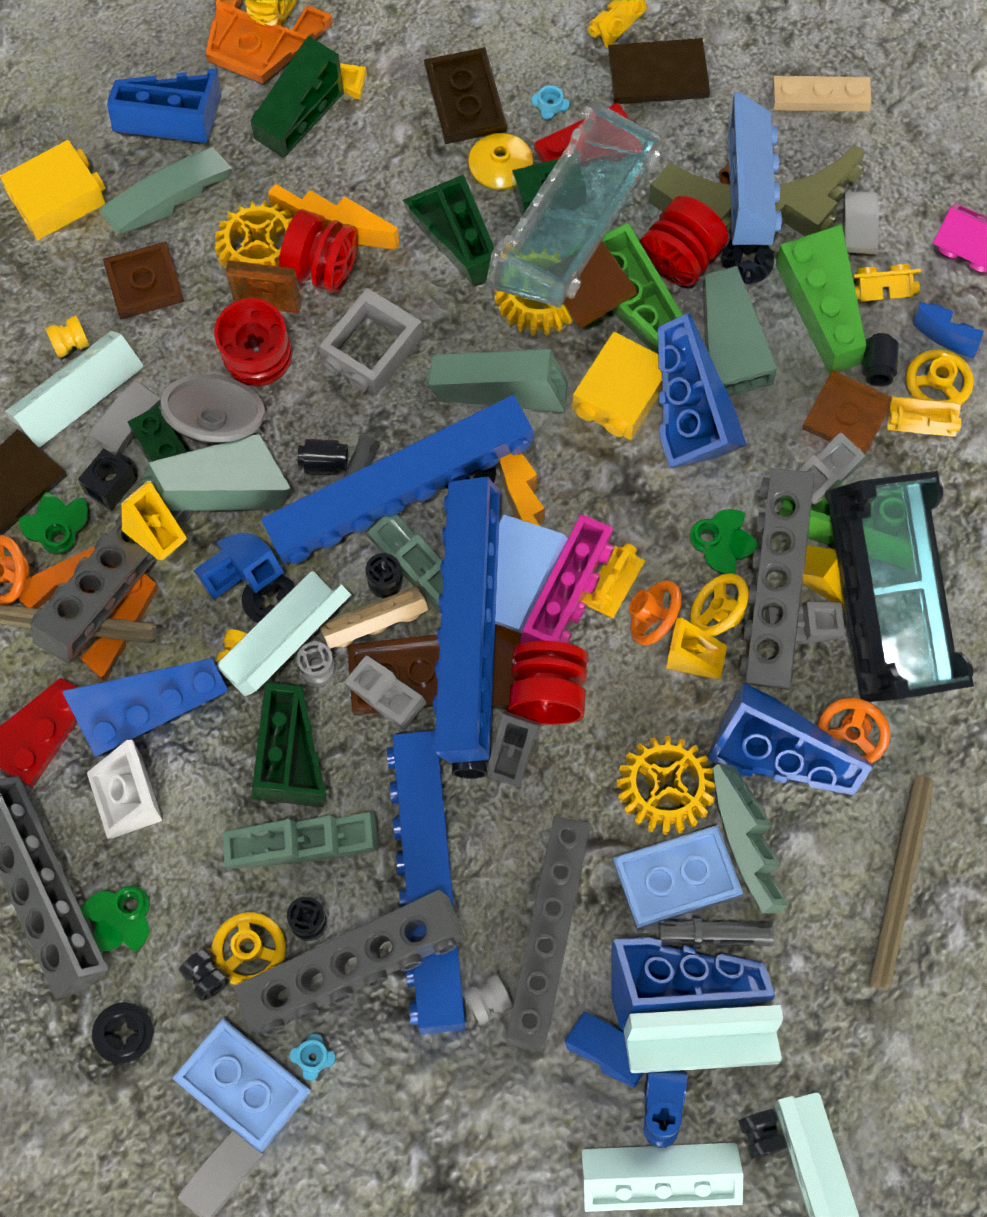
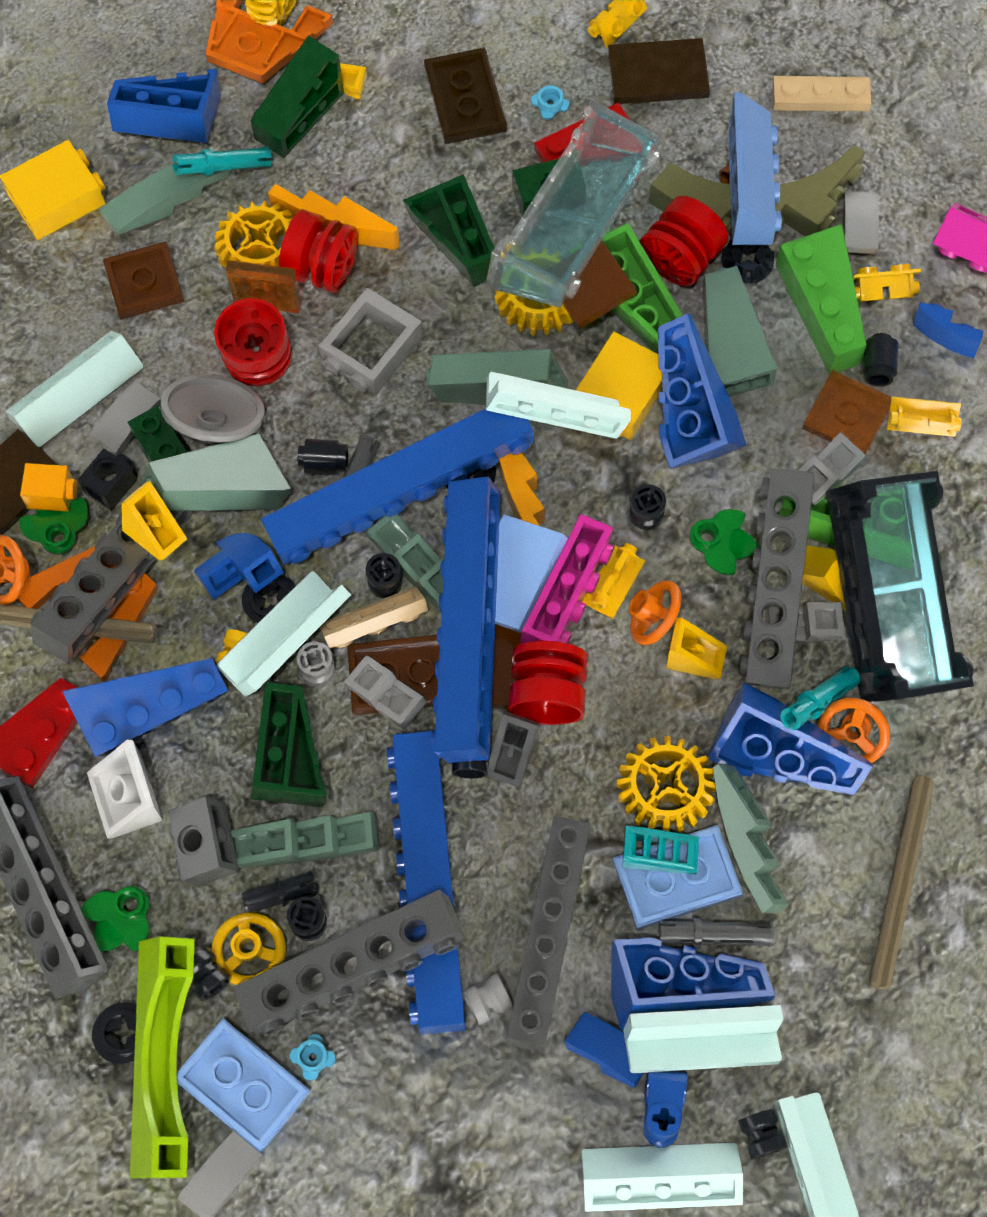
yellow wheel [45,315,90,359] -> none
yellow dish [468,133,533,190] -> none
yellow piece [690,573,749,636] -> none
yellow piece [906,349,974,405] -> none
none -> light orange brick [20,463,77,512]
none -> lime arch [130,936,195,1179]
none -> dark grey brick [168,796,239,886]
none -> teal pin [172,146,272,176]
none -> black axle [242,871,318,913]
none -> light aqua panel [486,372,631,439]
none -> teal slope [622,826,699,875]
none -> black wheel [630,484,666,530]
none -> teal pin [780,666,861,730]

